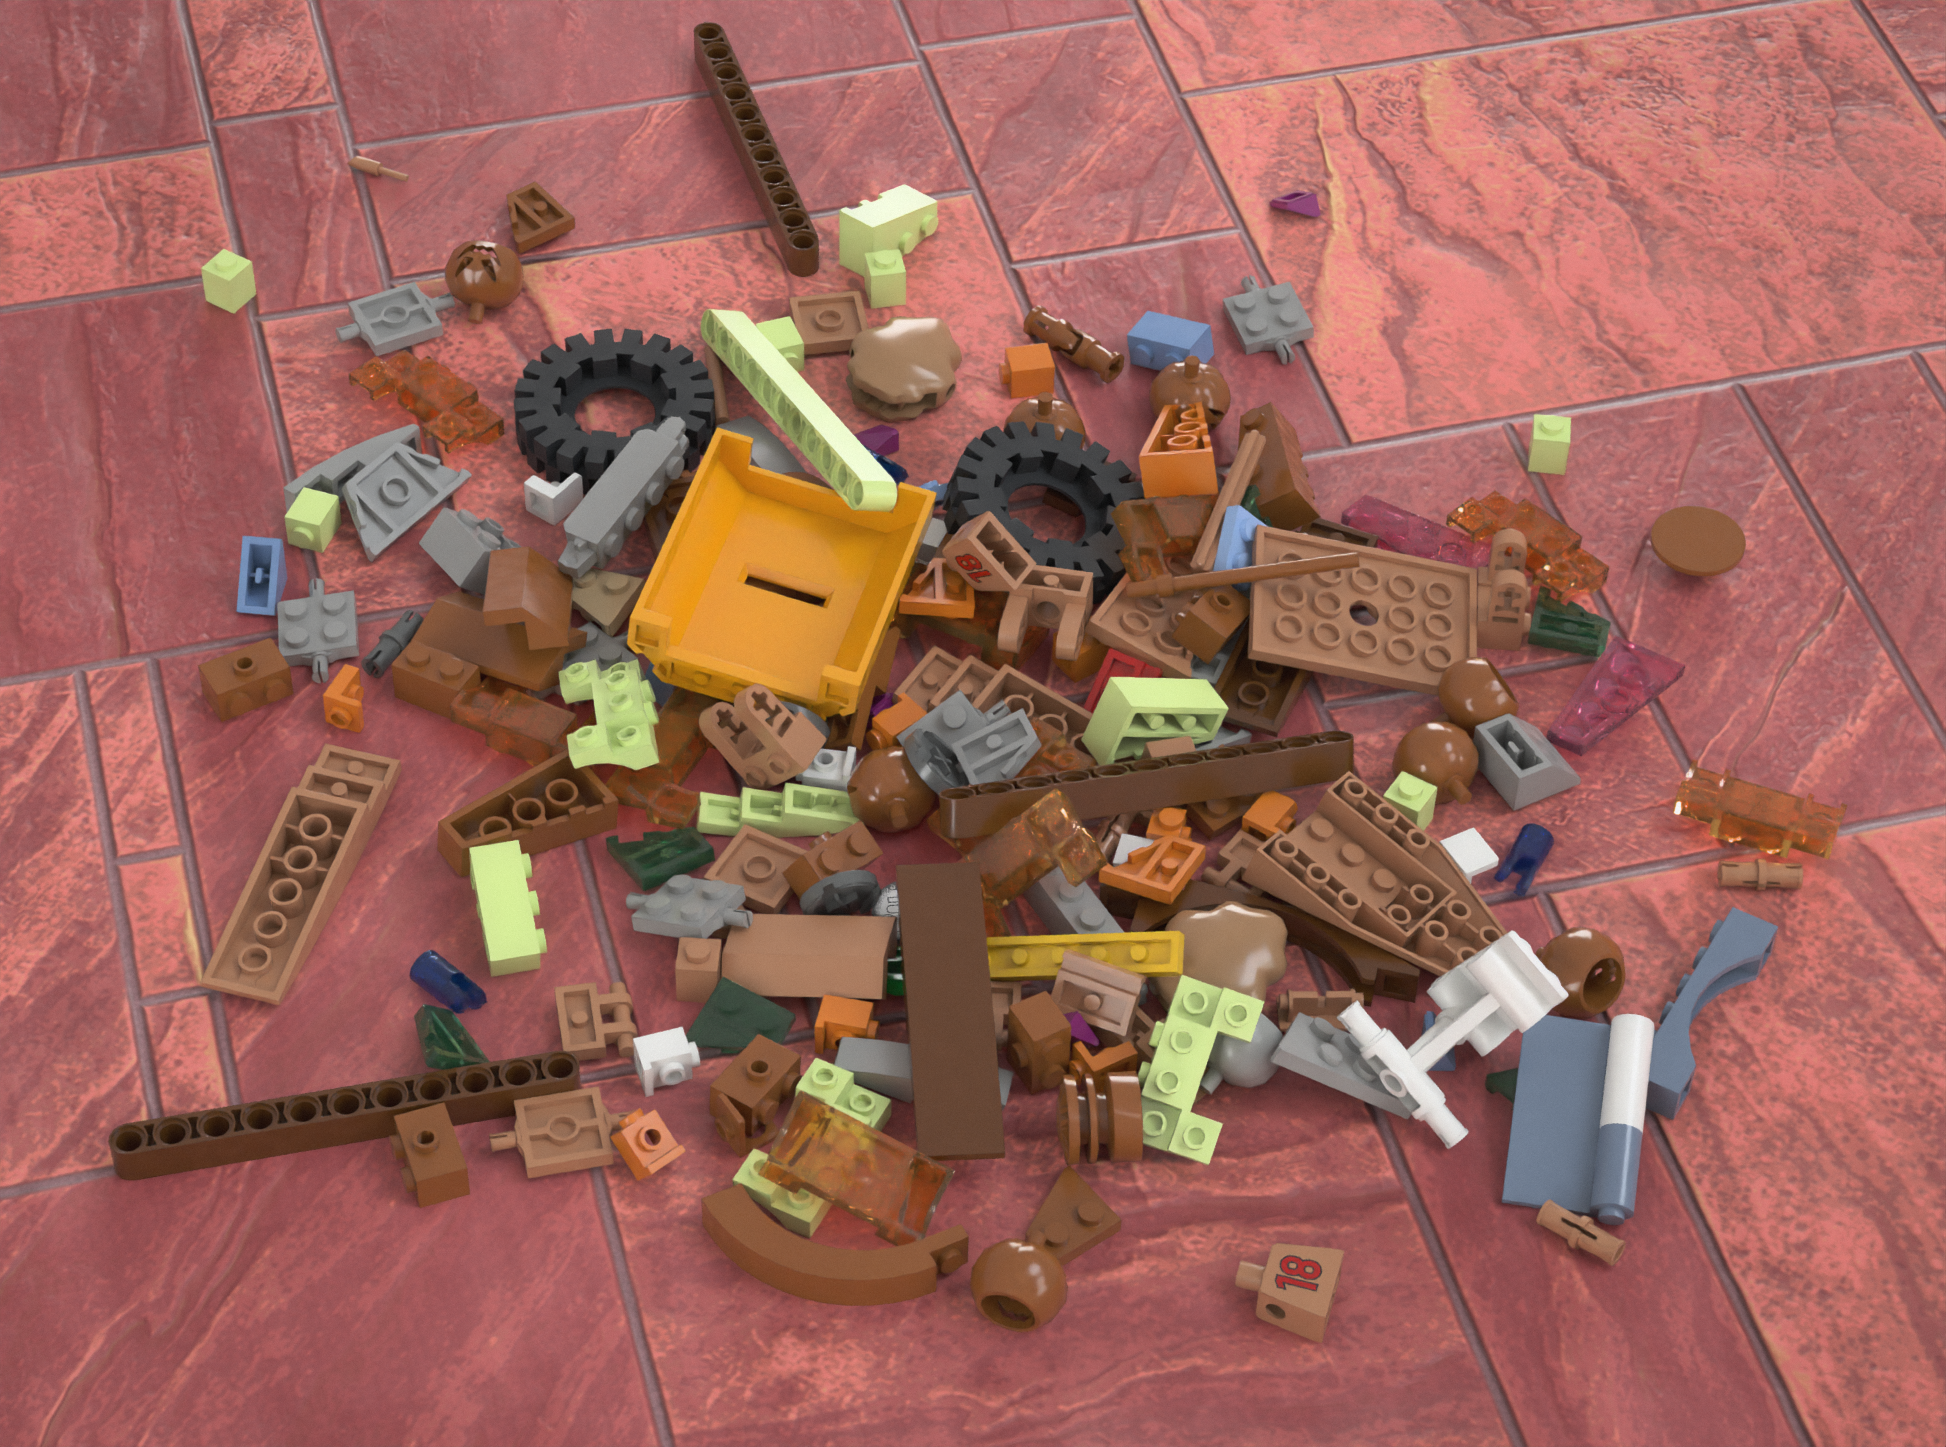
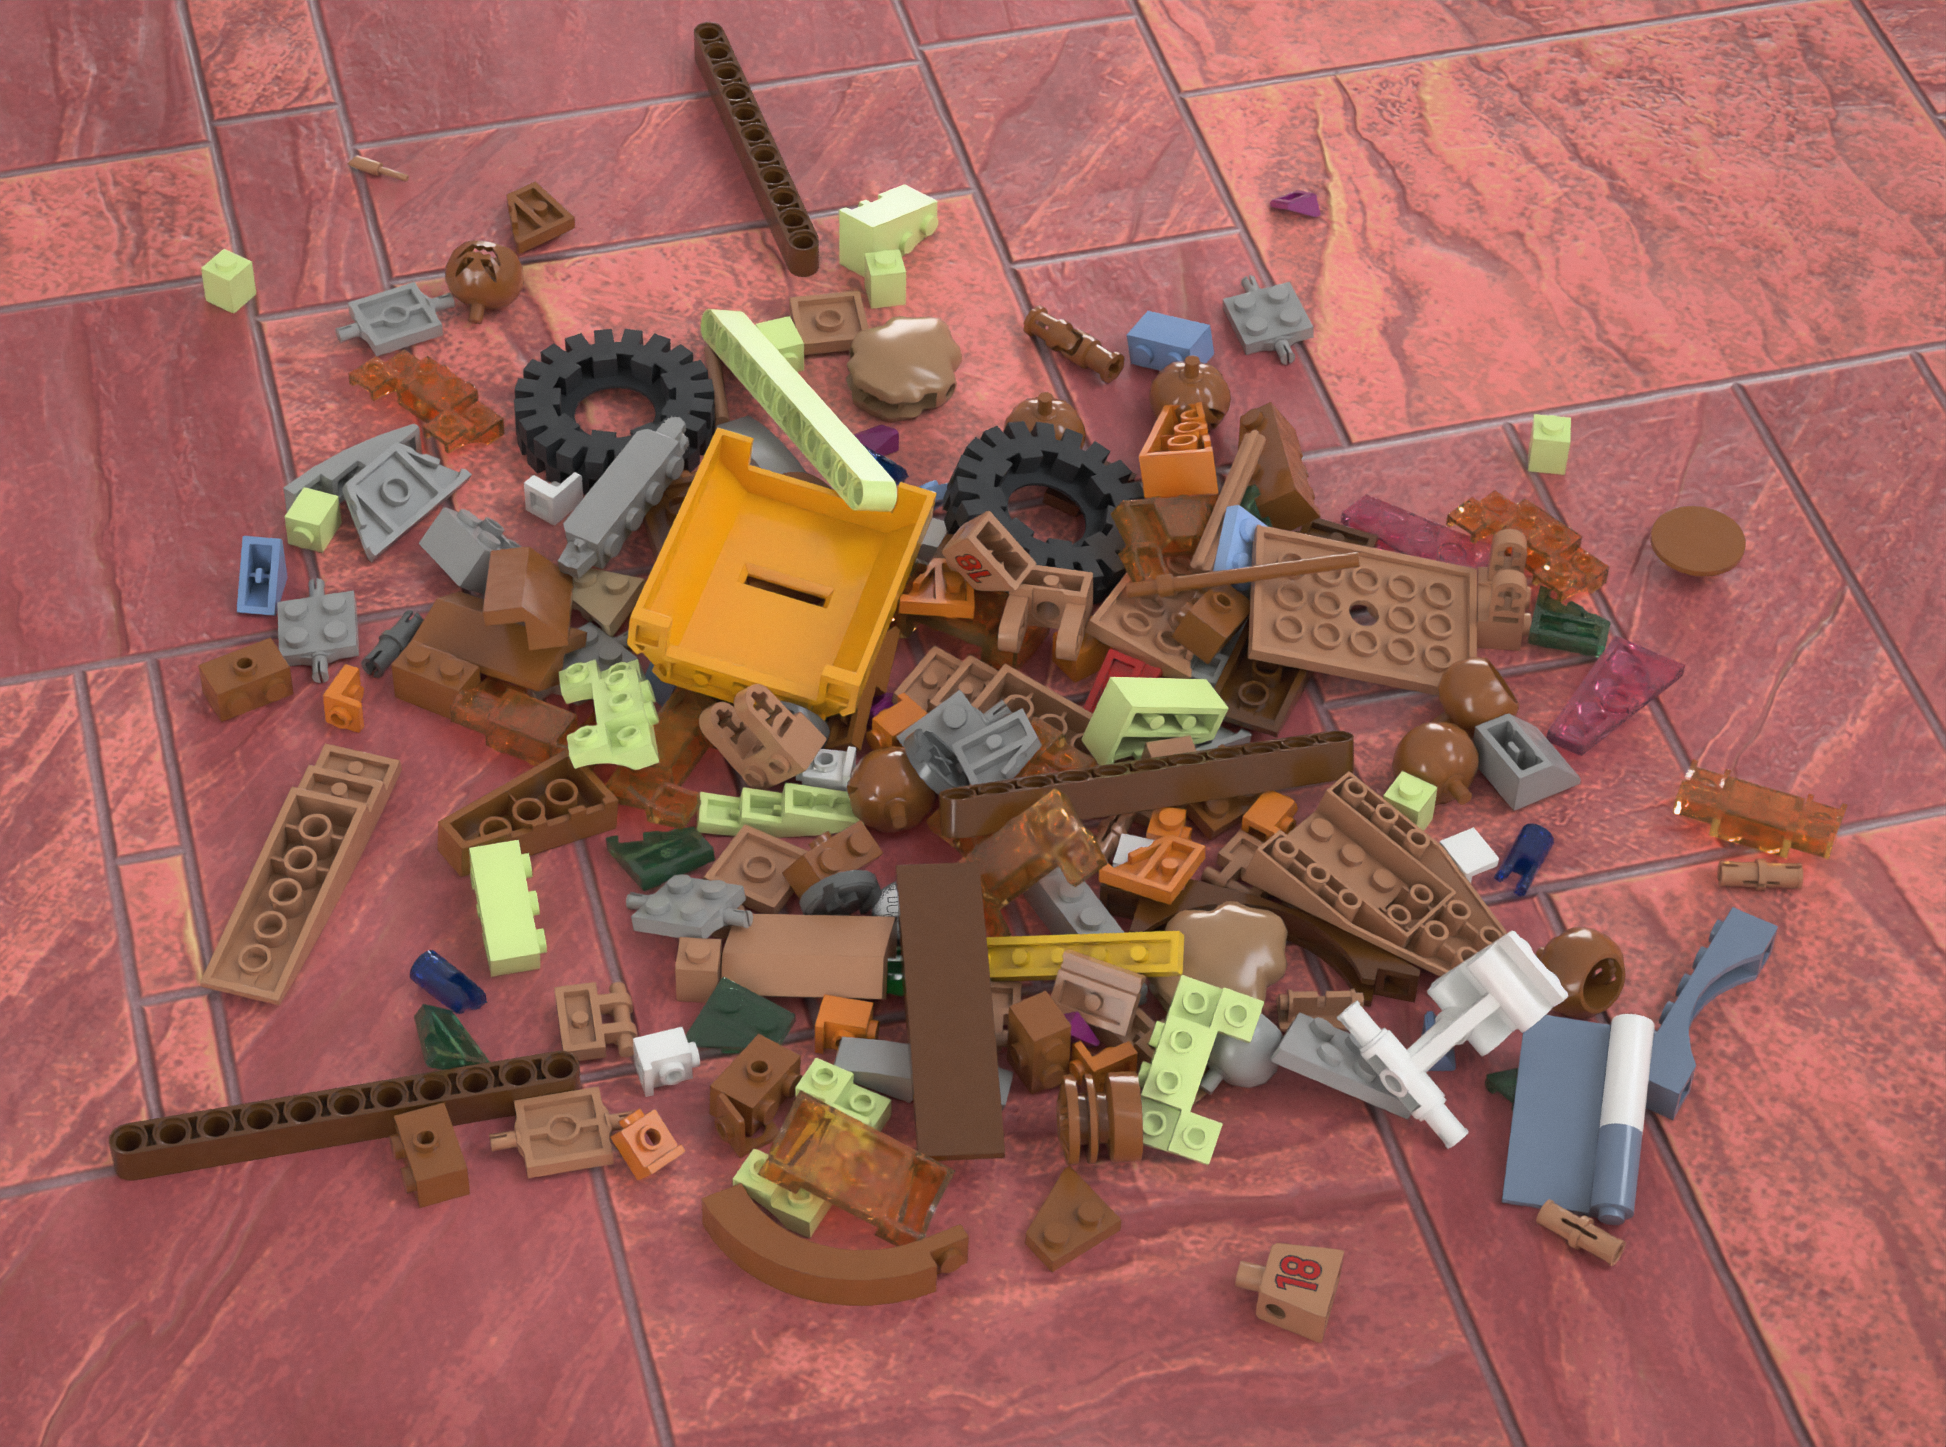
dark orange piece [970,1230,1068,1332] -> none
orange brick [999,343,1055,399] -> none

